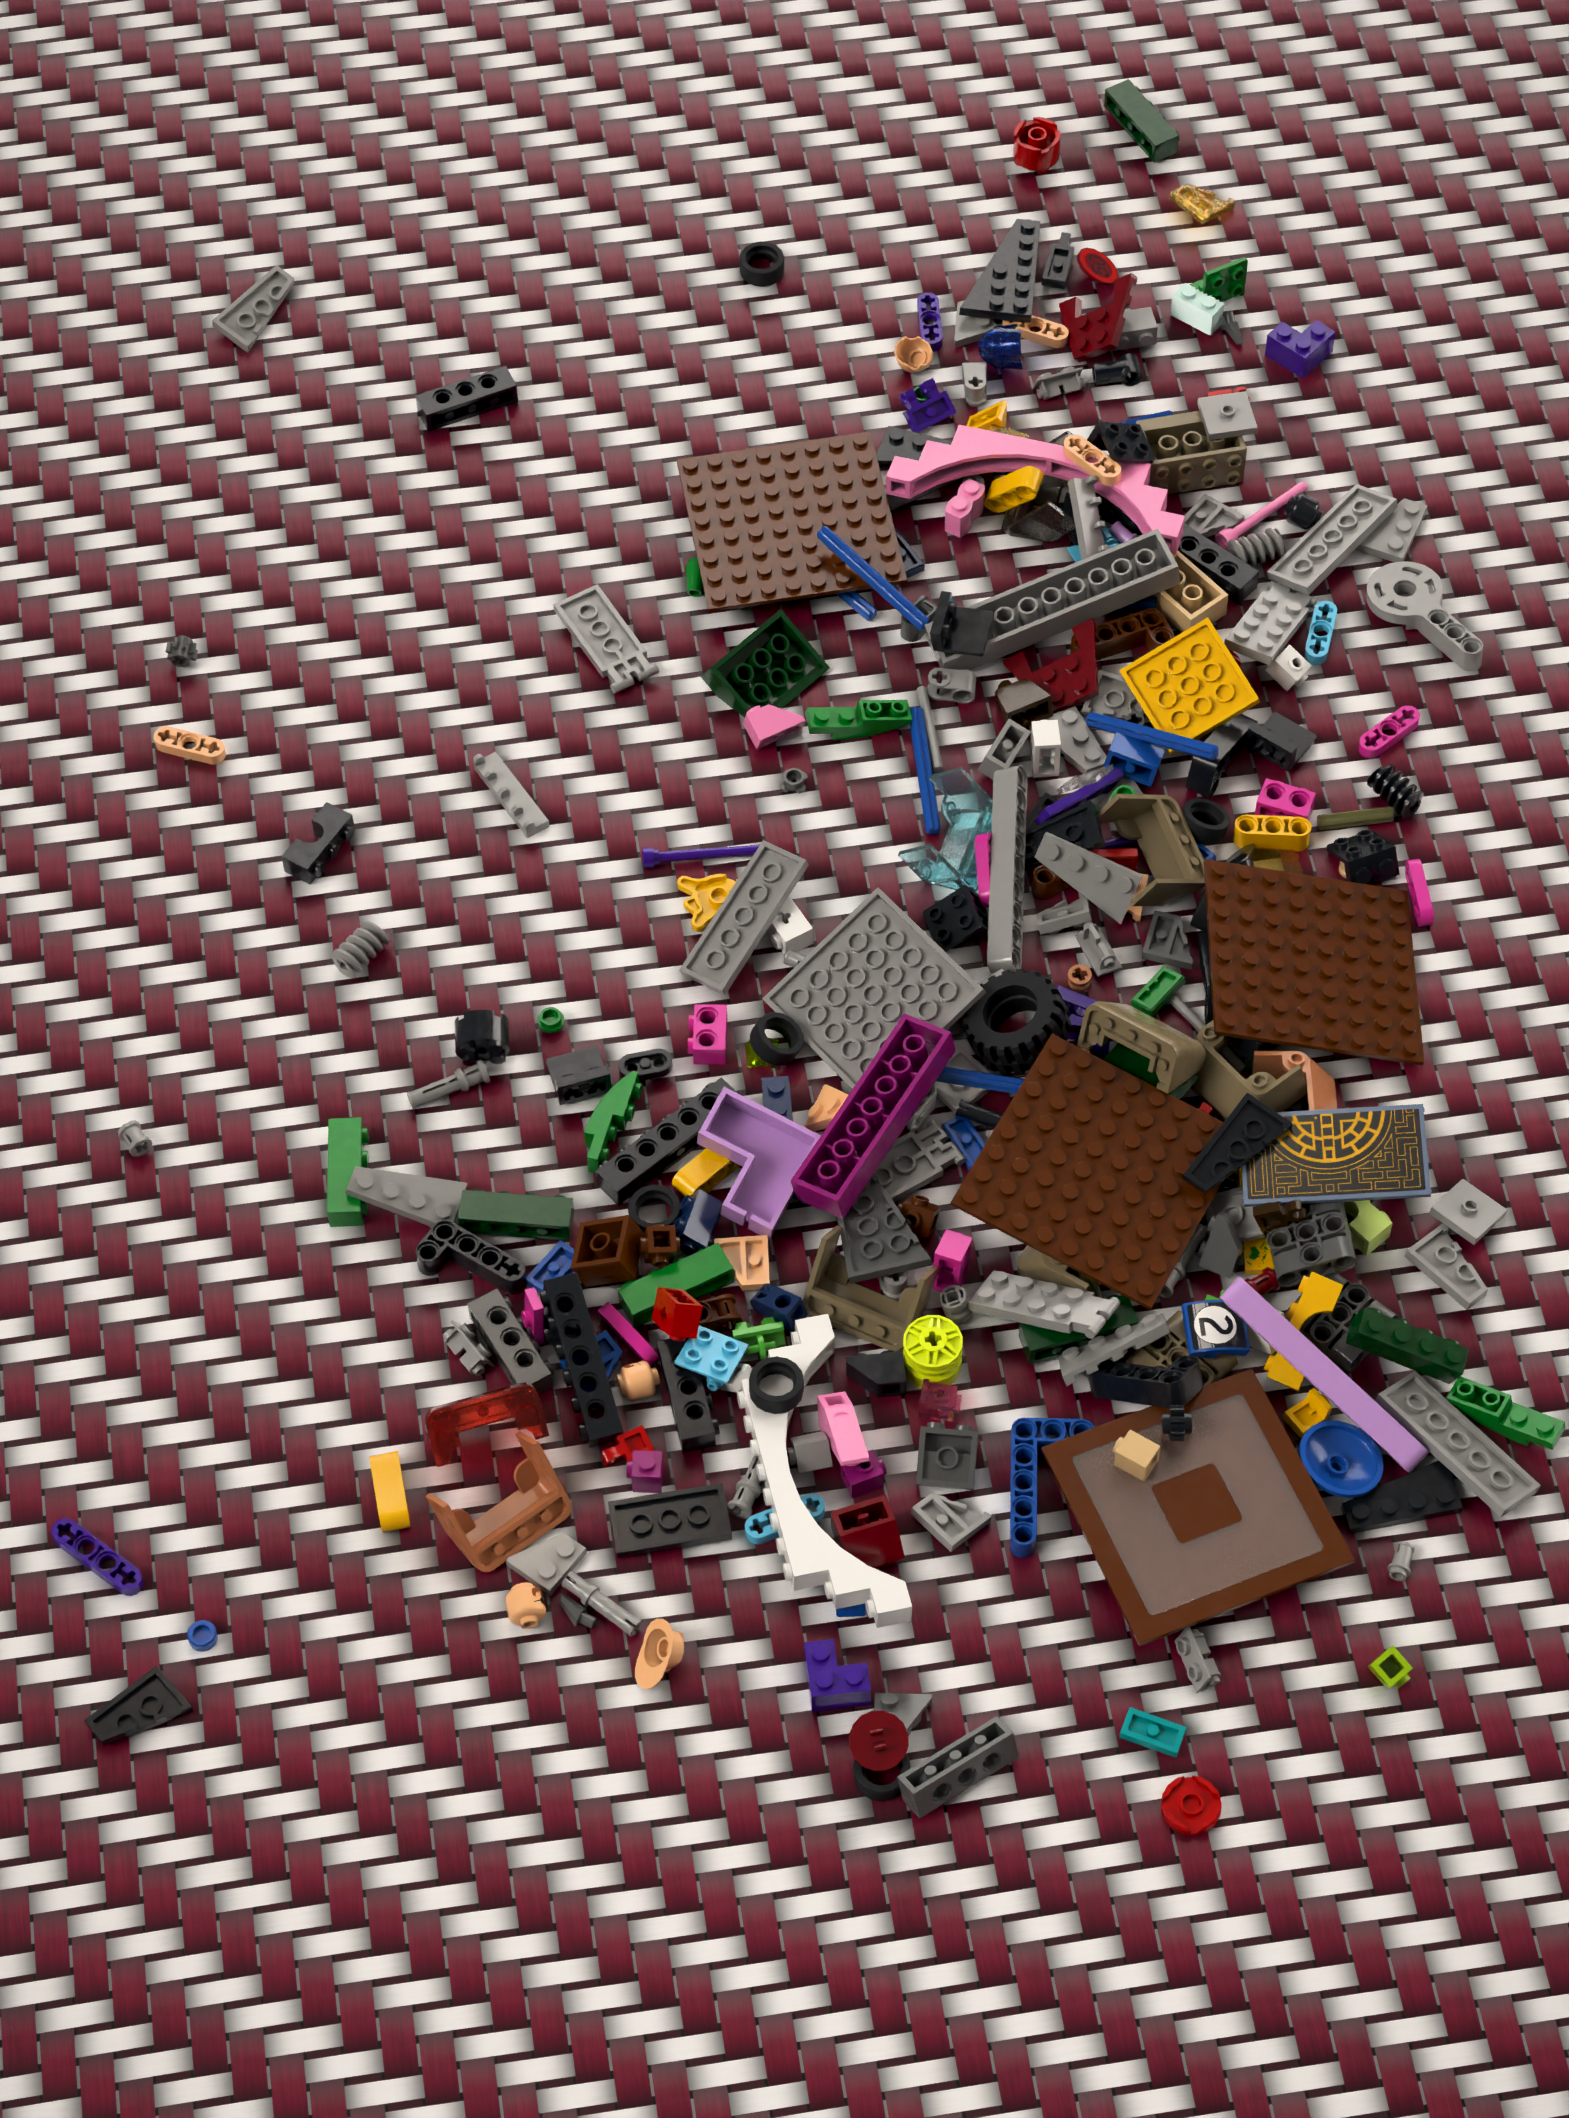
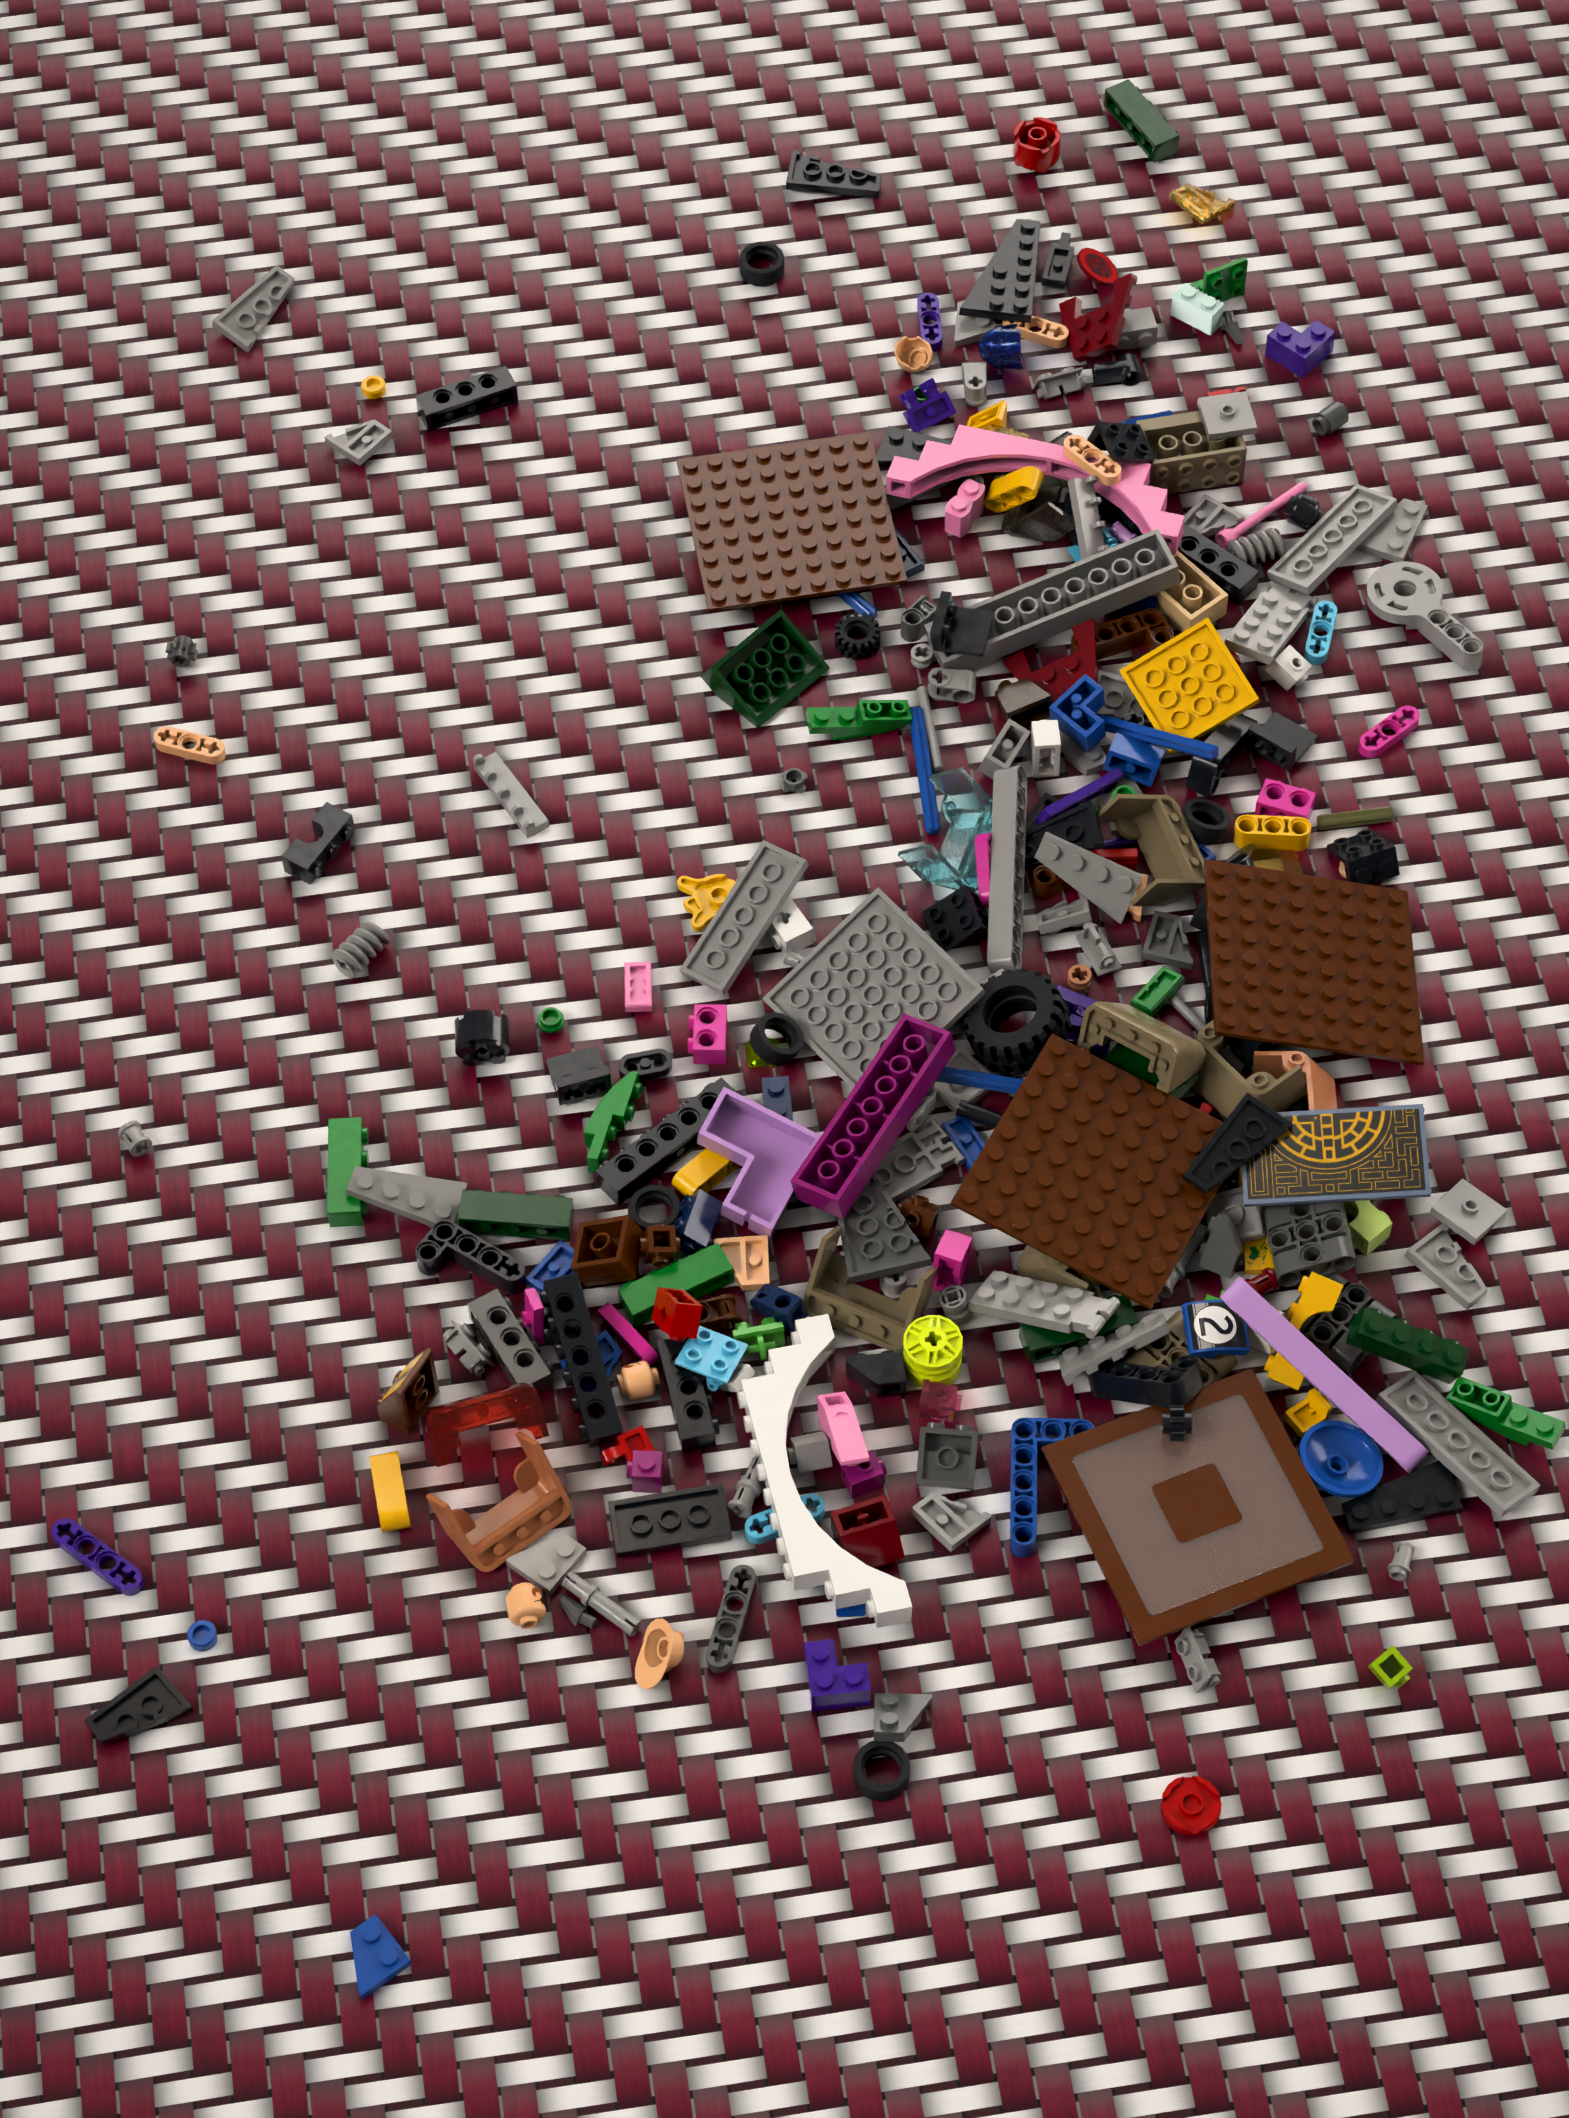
light grey pin [407,1060,490,1109] -> none
light grey hinge [553,584,659,693] -> none
dark purple piece [642,844,760,869] -> none
green cone [685,557,703,597] -> none
bright pink slope [743,704,805,750] -> none
black tyre [749,1356,804,1414] -> none
light nougat wing [804,1084,848,1132] -> none
blue axle [817,526,930,631] -> none
dark red piece [849,1710,909,1771] -> none
dark grey brick [897,1716,1019,1819] -> none
clear piece [1057,764,1114,794] -> none
tan brick [1112,1430,1160,1481] -> none
teal plate [1119,1707,1187,1758] -> none
dark brown plate [1253,1200,1306,1232] -> none
black piece [1367,764,1424,820] -> none
dark pink beam [1405,859,1434,927] -> none
none -> light grey wing [325,419,393,466]
none -> blue wing [350,1914,412,2000]
none -> yellow tile [361,375,386,399]
none -> reddish brown slope [377,1347,440,1435]
none -> bright pink plate [624,962,652,1012]
none -> dark grey beam [706,1565,756,1673]
none -> black wing [786,150,882,198]
none -> black tyre [835,612,880,660]
none -> light grey bush [911,643,933,669]
none -> blue brick [1049,674,1106,753]
none -> dark grey brick [1312,401,1349,436]

